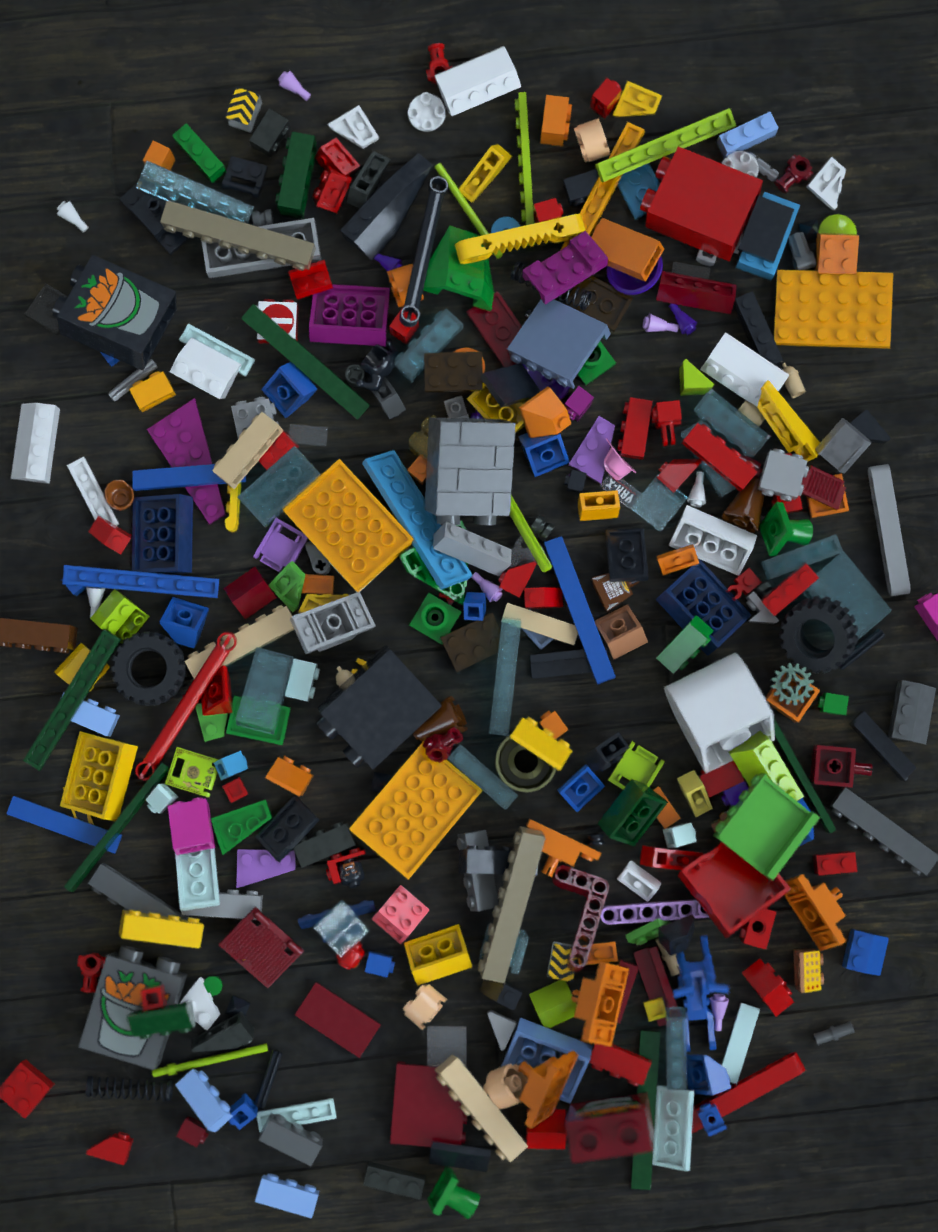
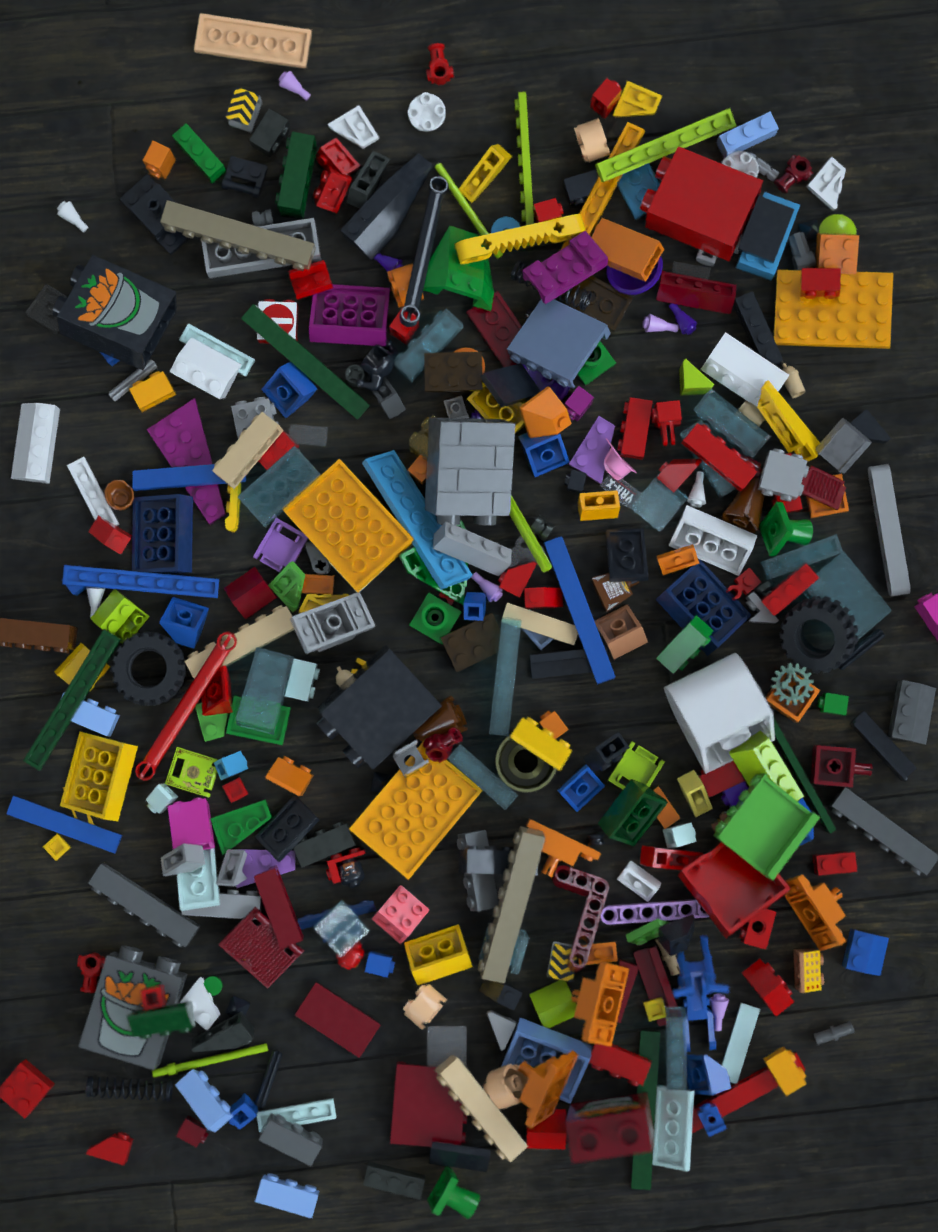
dark green tile [64,763,170,892] -> none
yellow wedge [119,910,204,948] -> none
clear light blue brick [136,161,254,224] -> none
white slope [434,46,521,116] -> none
orange brick [540,95,572,146] -> none
none -> yellow tile [43,833,71,861]
none -> light grey slope [161,844,205,876]
none -> light nougat plate [194,13,312,69]
none -> light grey slope [216,849,247,886]
none -> dark red panel [254,865,304,948]
none -> light grey piece [393,740,429,778]
none -> light orange brick [763,1047,806,1096]
none -> red brick [801,268,841,299]

